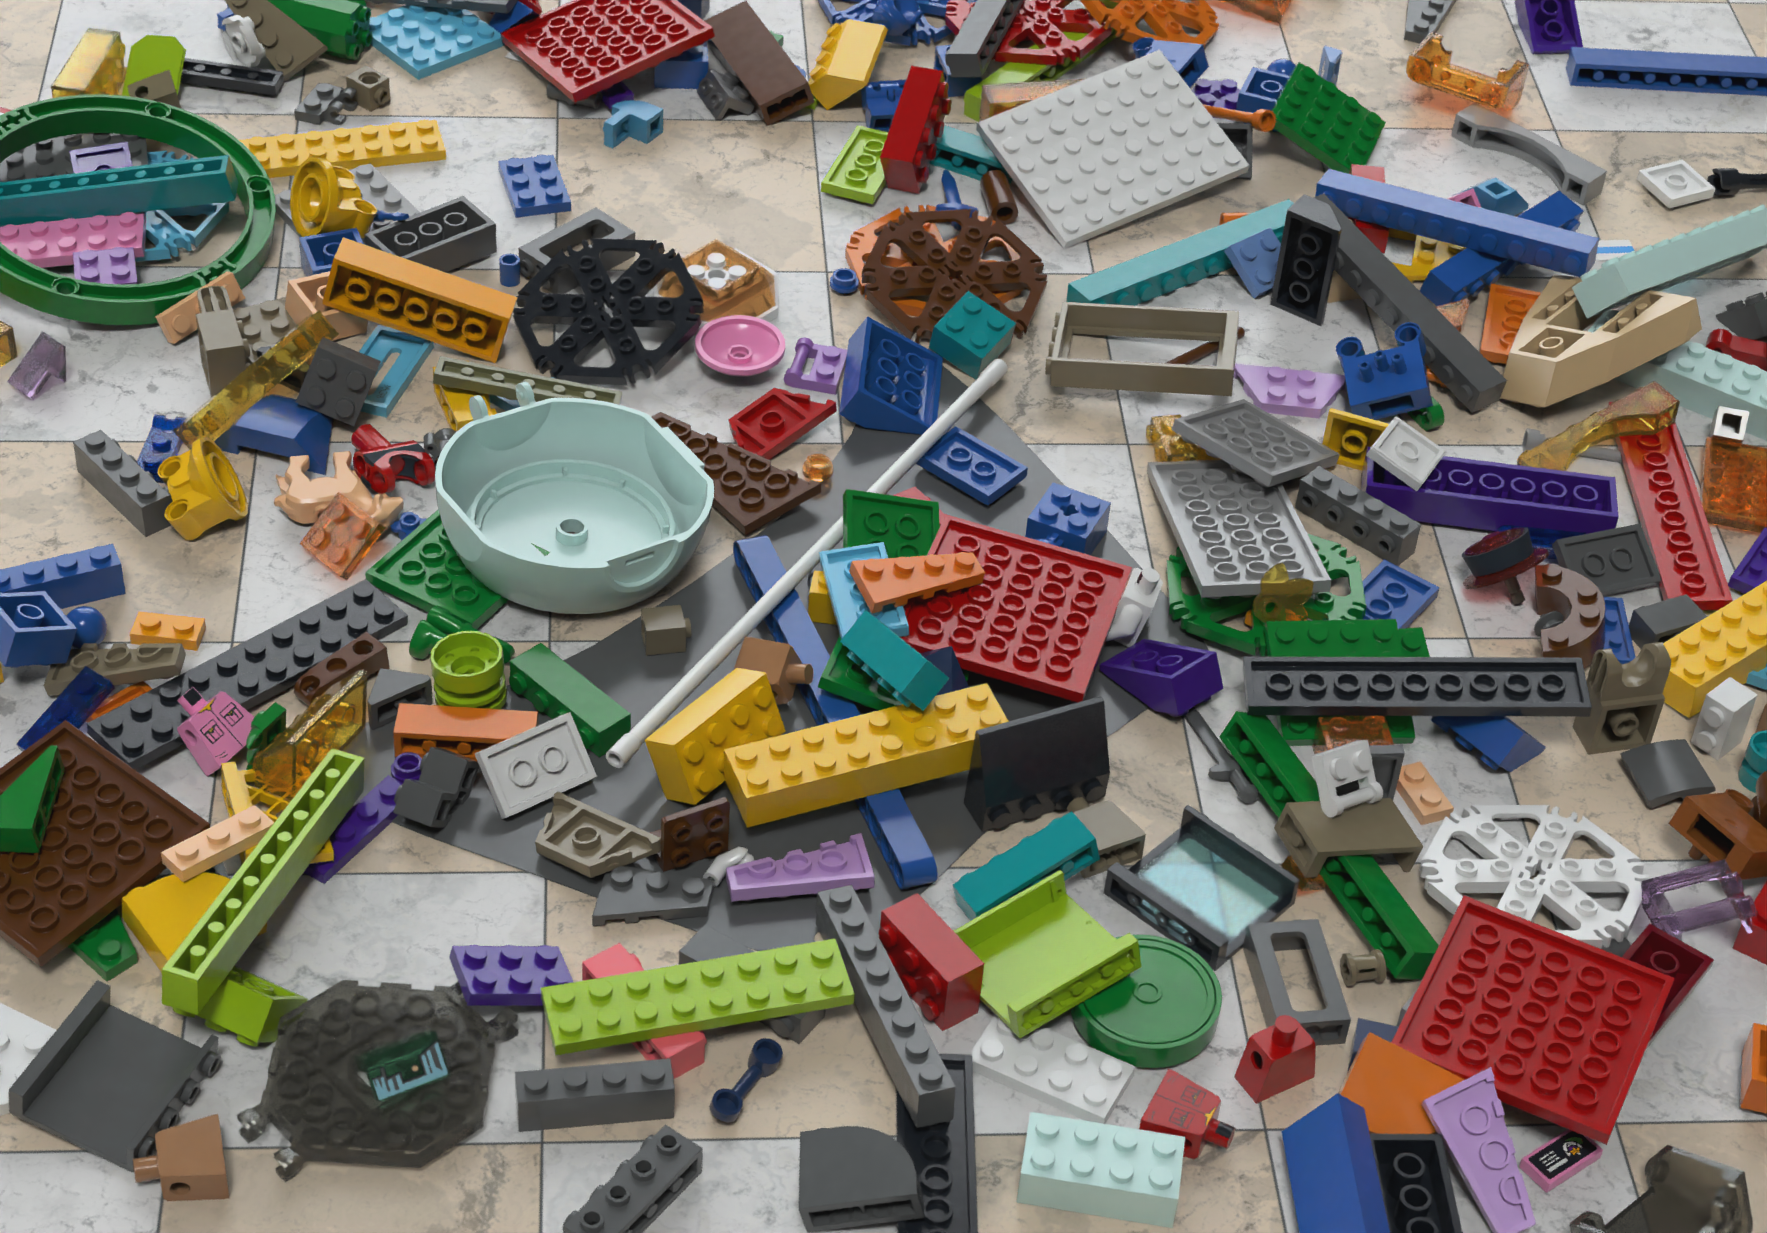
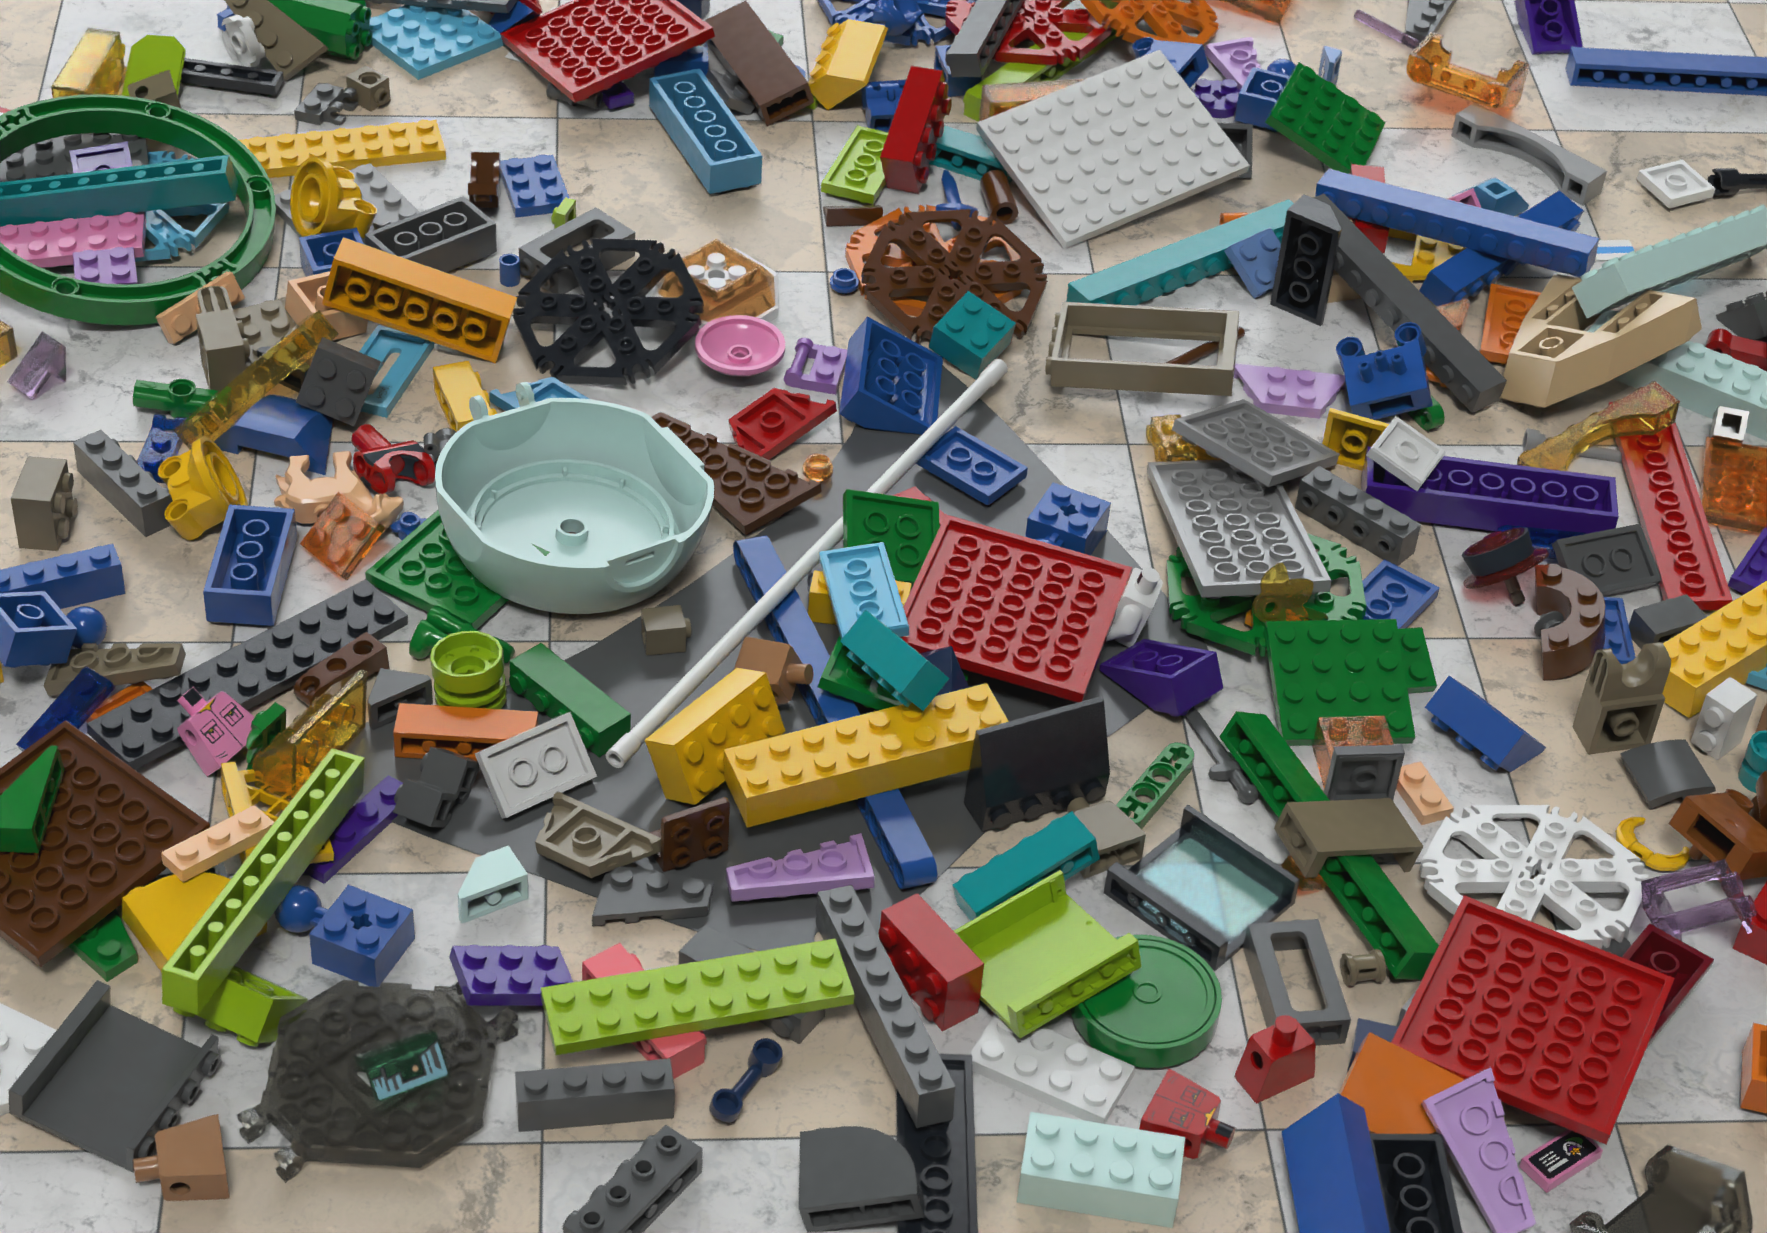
light orange plate [130,611,206,651] -> none
blue piece [373,210,409,222] -> none
dark purple plate [391,752,422,783] -> none
olive plate [433,356,623,405] -> none
dark azure brick [603,100,663,149] -> none
white arm [703,847,754,887] -> none
orange wing [849,552,985,614] -> none
orange piece [1203,104,1276,132] -> none
black plate [1243,656,1592,717] -> none
white plate [1311,740,1383,818] -> none
none -> dark tan brick [11,456,78,551]
none -> green piece [132,379,232,420]
none -> blue brick [203,504,297,626]
none -> blue brick [274,884,415,989]
none -> light aqua slope [458,846,528,924]
none -> reddish brown arch [468,152,501,208]
none -> lime plate [551,197,576,228]
none -> dark azure brick [649,69,762,194]
none -> reddish brown slope [823,205,883,227]
none -> green beam [1116,742,1195,829]
none -> lavender wing [1205,37,1261,90]
none -> clear purple bar [1354,9,1421,50]
none -> yellow piece [1615,817,1690,871]

